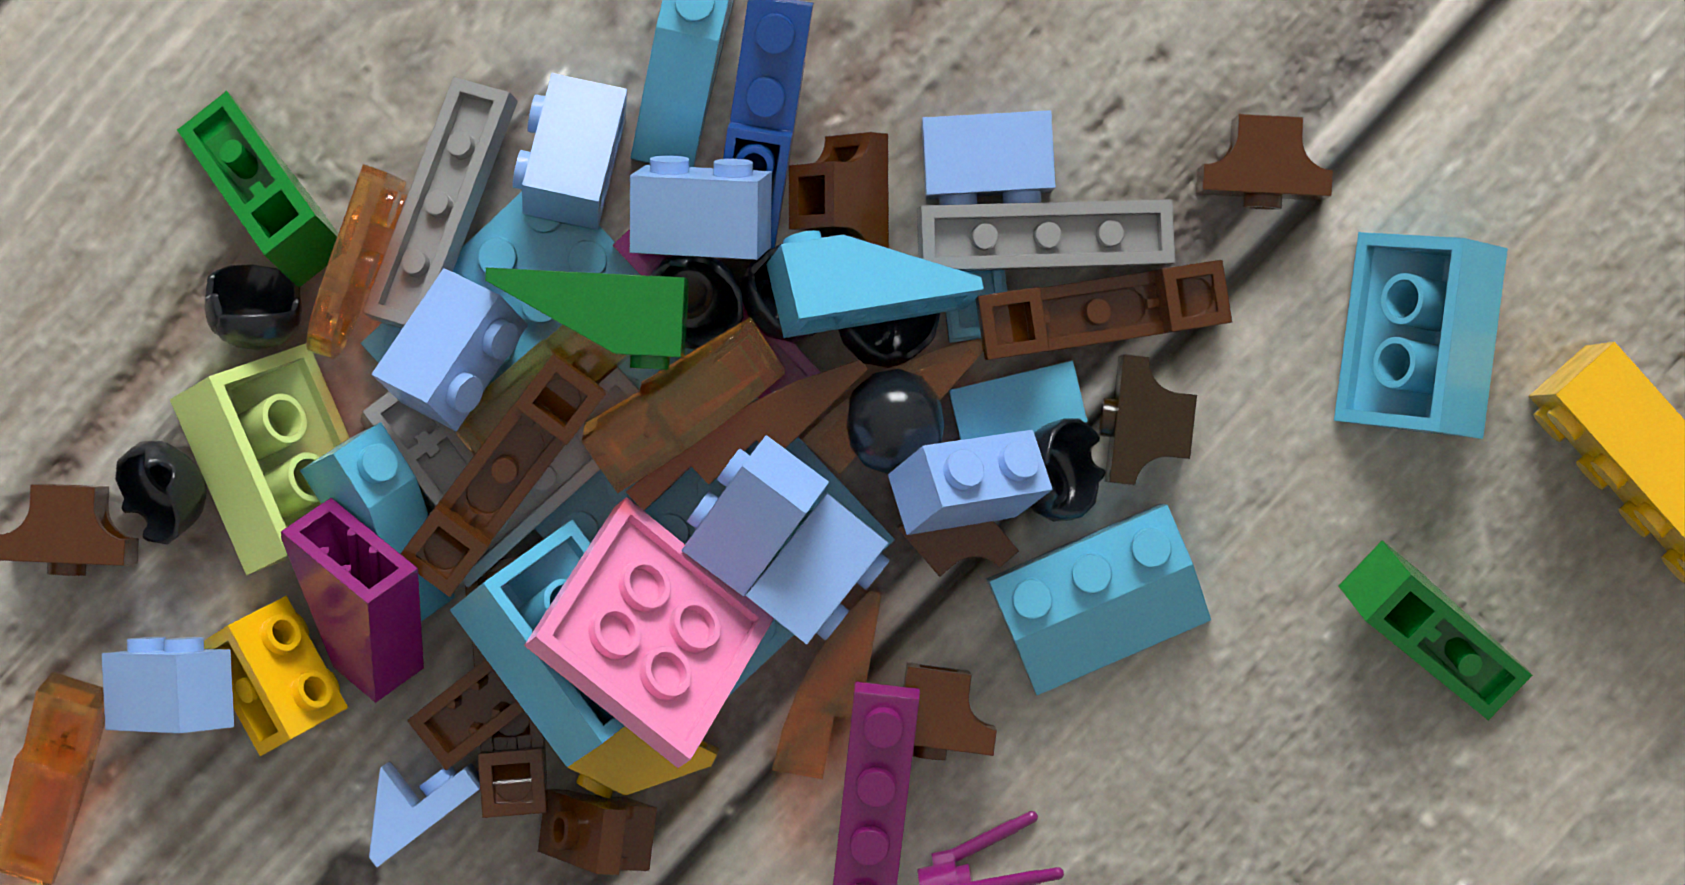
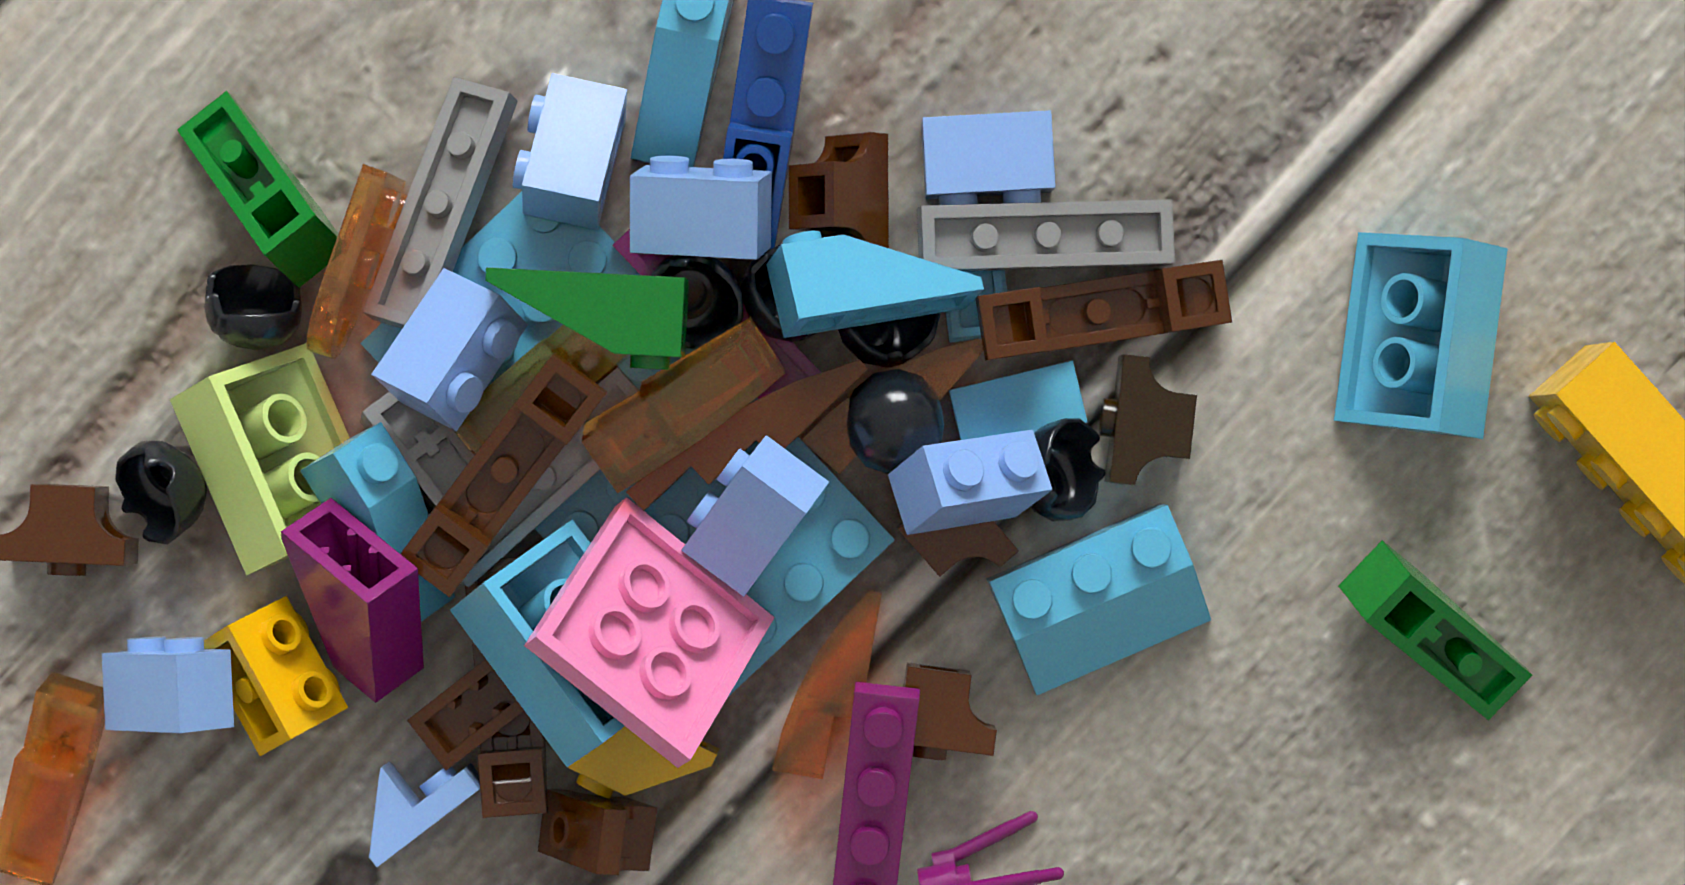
light blue brick [746,493,890,644] -> none
reddish brown brick [1196,114,1333,210] -> none

